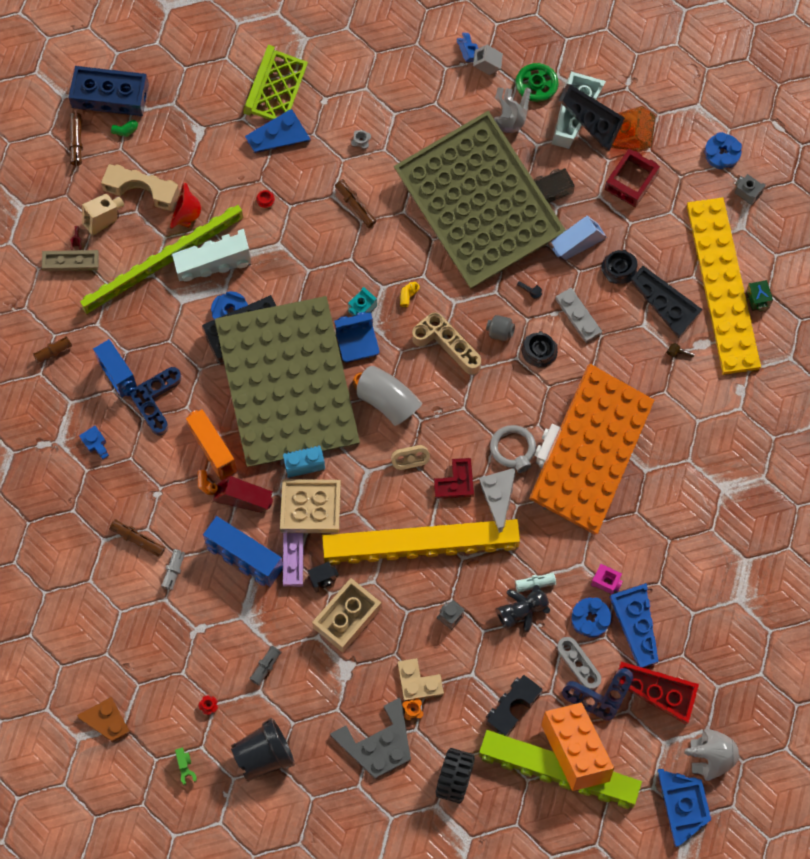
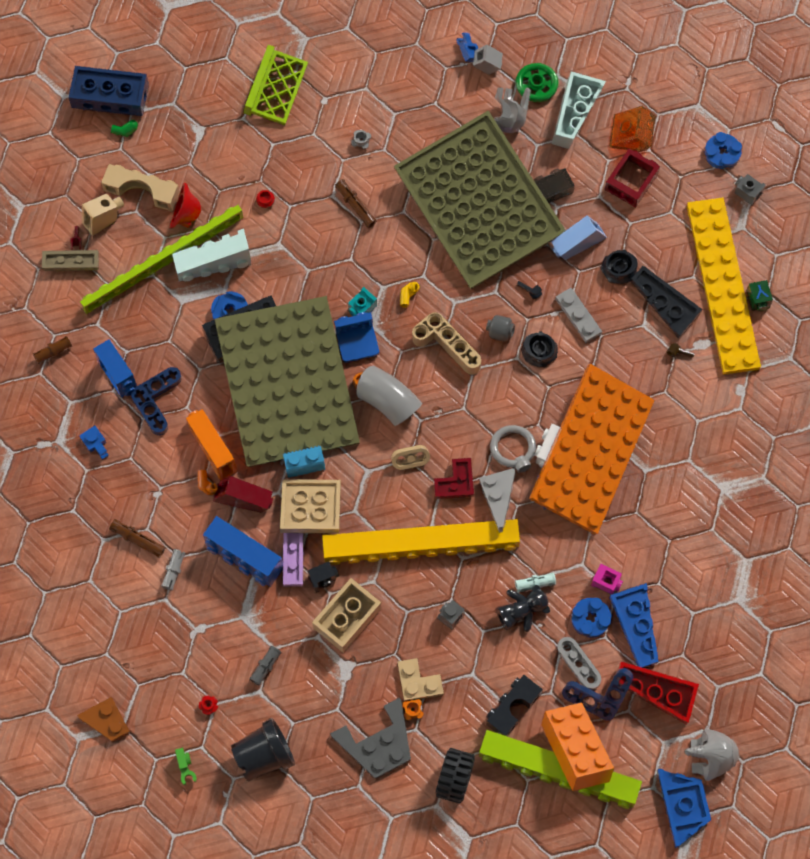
reddish brown pin [69,112,83,166] -> none
blue wing [245,109,311,153] -> none
black wing [559,84,625,151] -> none

